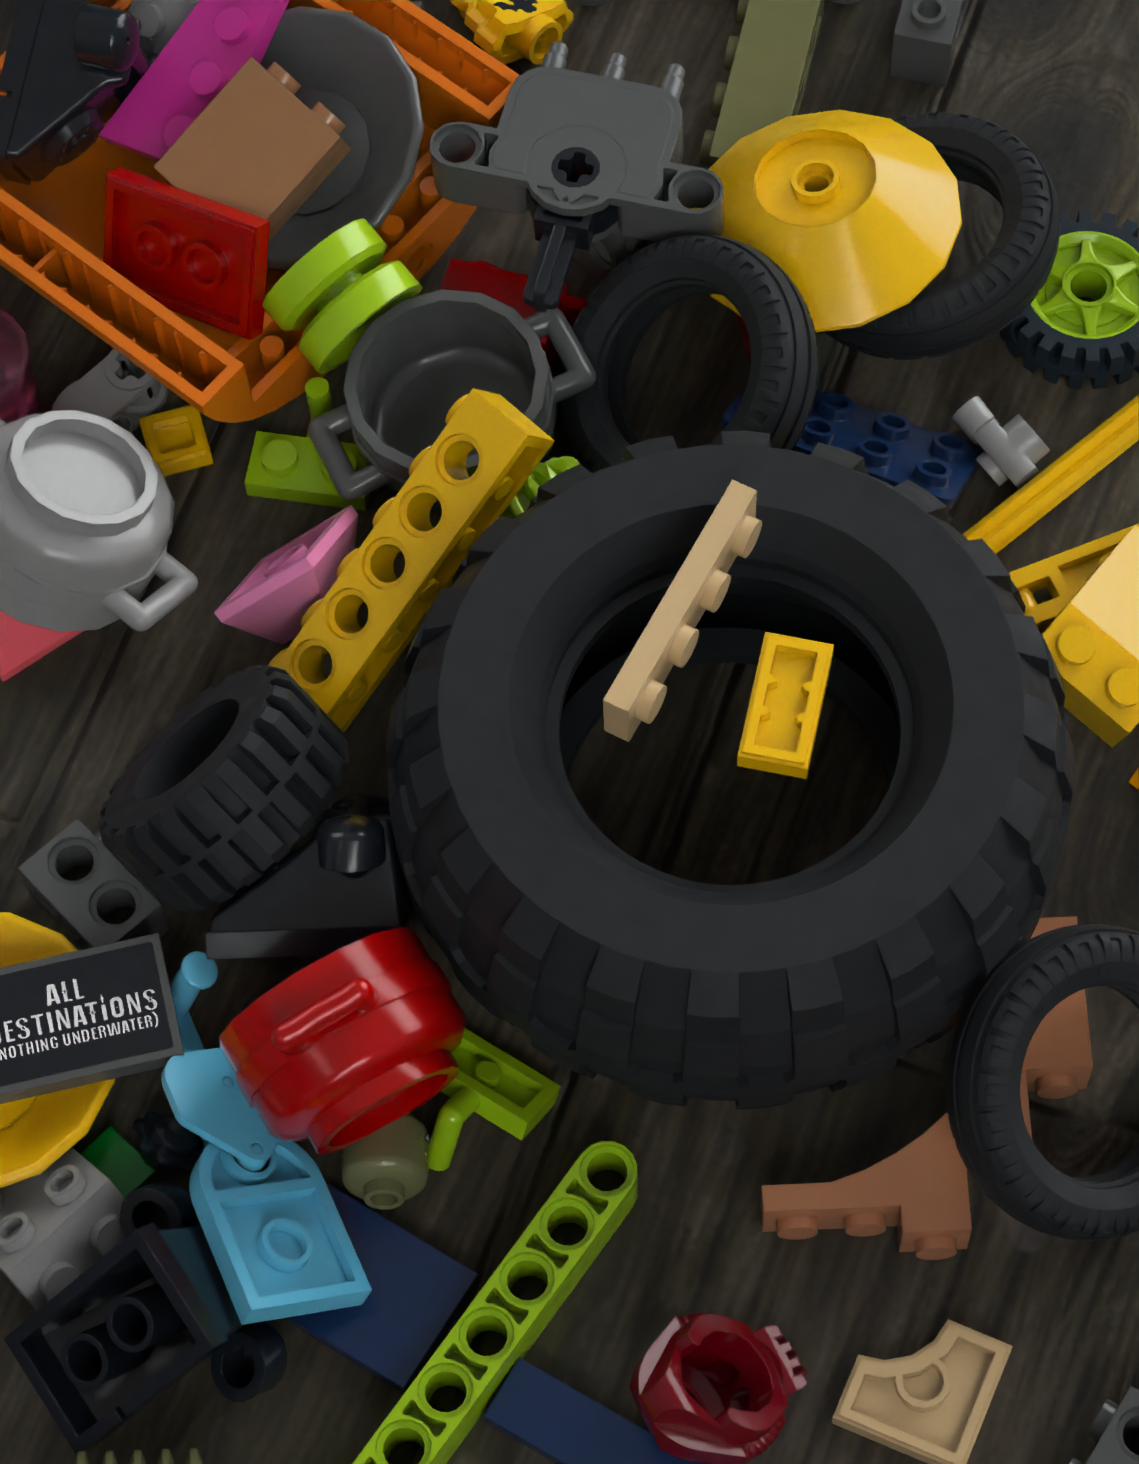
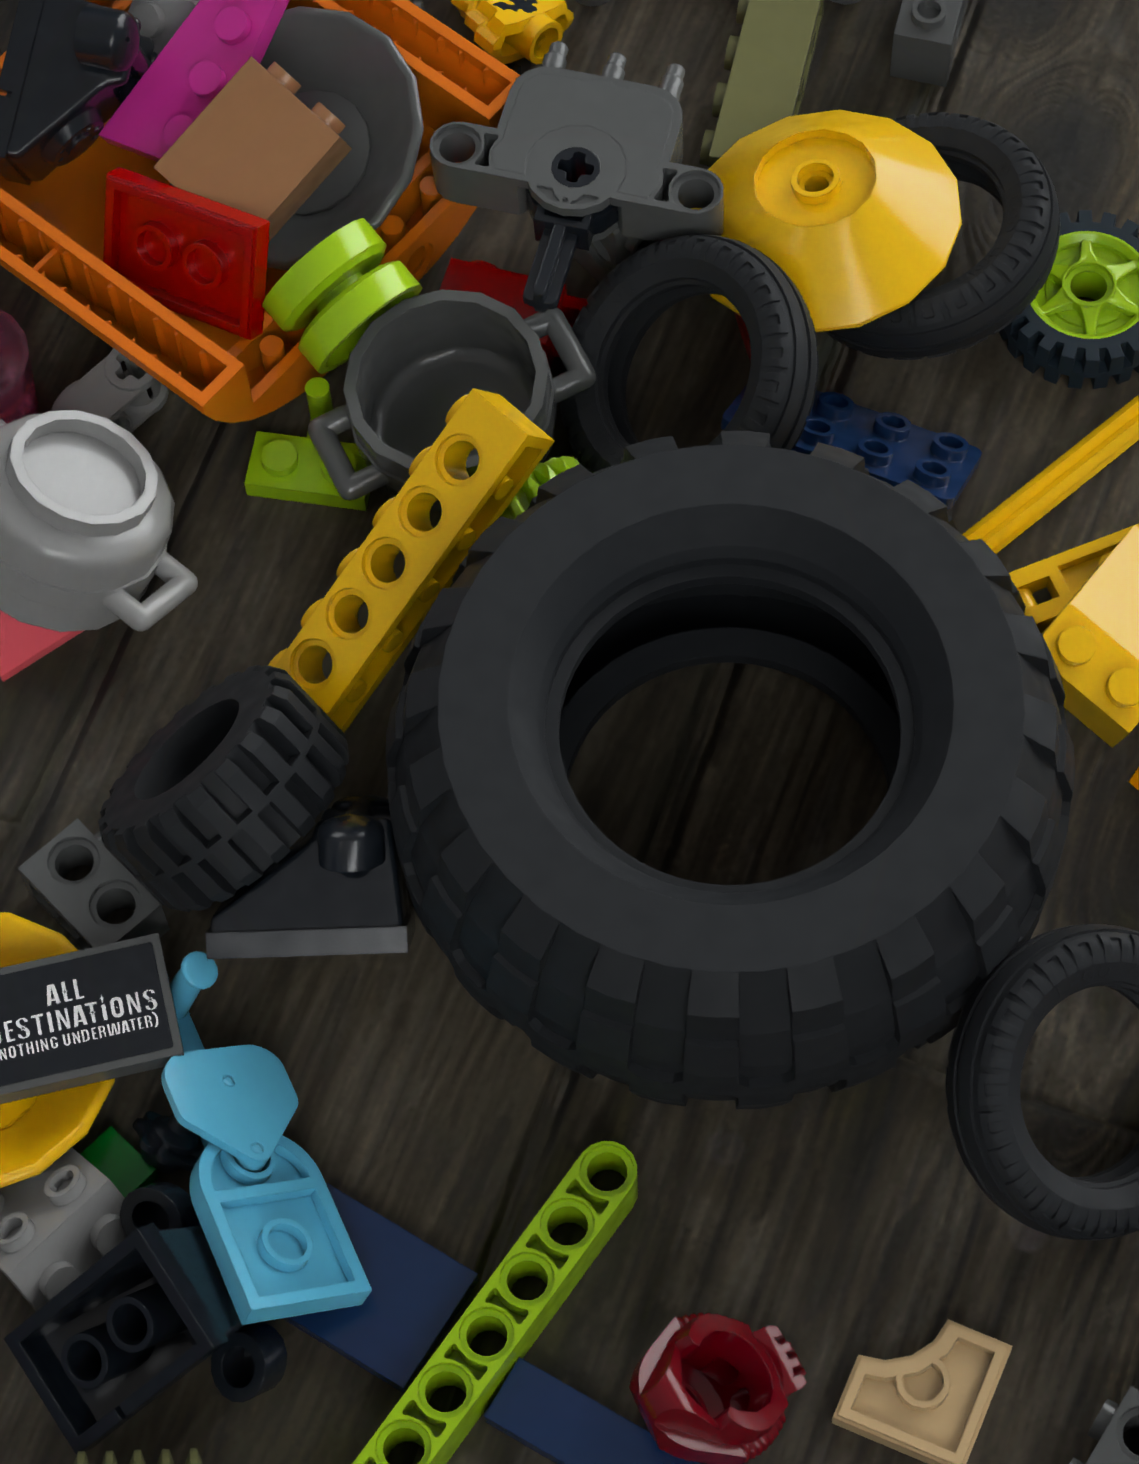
yellow tile [139,405,214,477] -> none
bright pink slope [214,505,358,645] -> none
red piece [219,927,466,1154] -> none
olive head [341,1113,429,1210] -> none
lime plate [429,1028,561,1171] -> none
tan plate [603,479,762,742] -> none
yellow plate [737,632,834,779] -> none
nougat arch [760,916,1093,1260] -> none
light grey plate [952,396,1051,489] -> none

